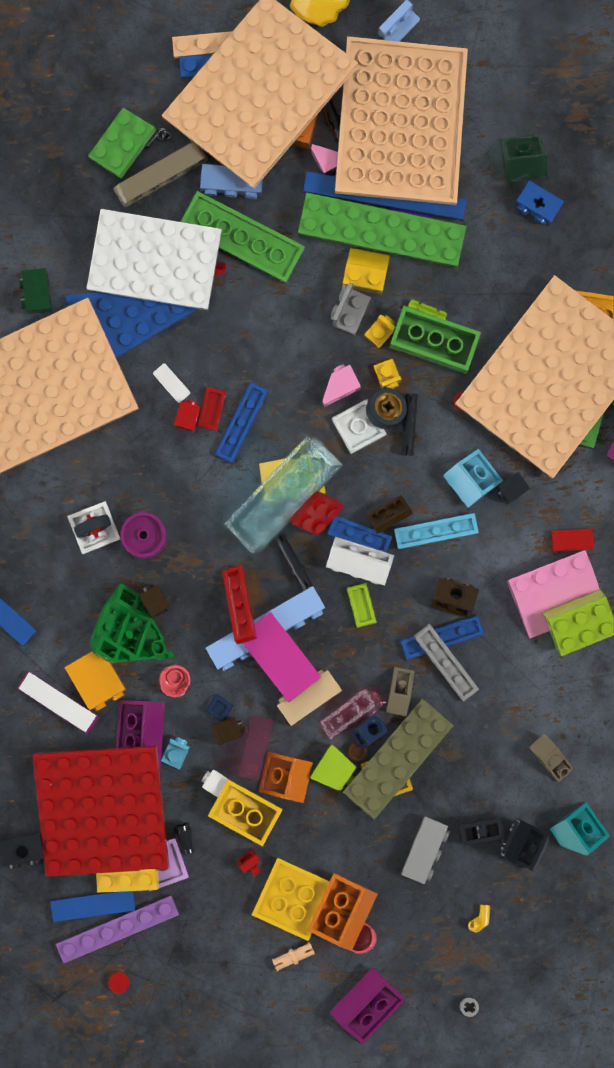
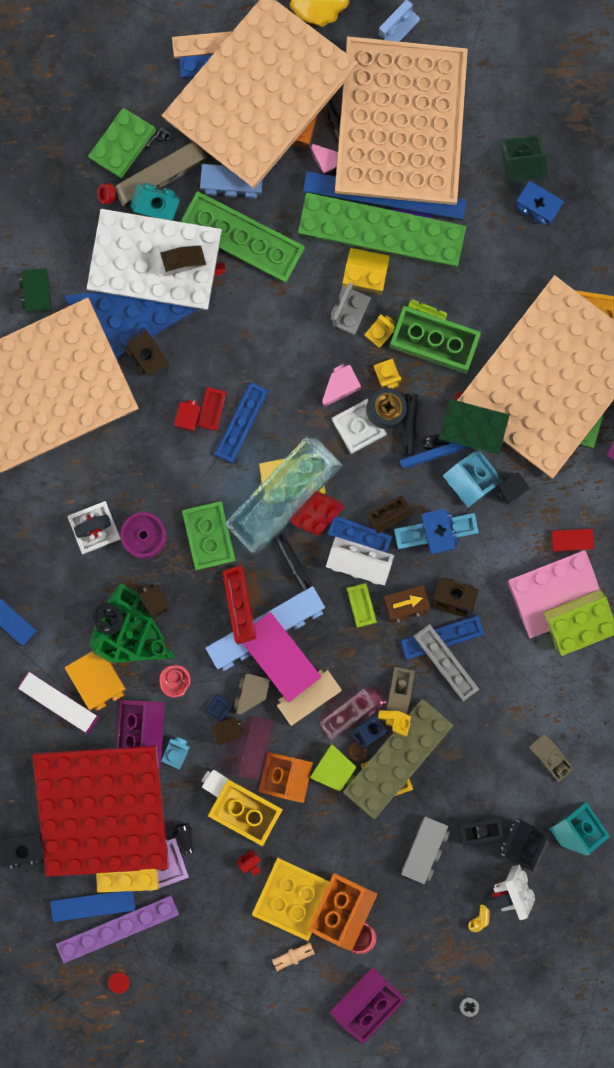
white sticker [153,364,190,403] -> none
none -> black gear [91,603,123,635]
none -> red tile [97,183,116,204]
none -> dark brown brick [124,327,170,377]
none -> teal brick [130,183,180,221]
none -> dark brown slope [160,245,207,276]
none -> bright green plate [182,501,236,571]
none -> dark tan slope [234,673,271,715]
none -> yellow bracket [378,710,411,736]
none -> reddish brown brick [383,585,431,623]
none -> blue tile [399,443,469,470]
none -> blue brick [421,508,458,556]
none -> black arm [422,434,449,450]
none -> dark green brick [439,399,510,455]
none -> white plate [484,864,535,920]

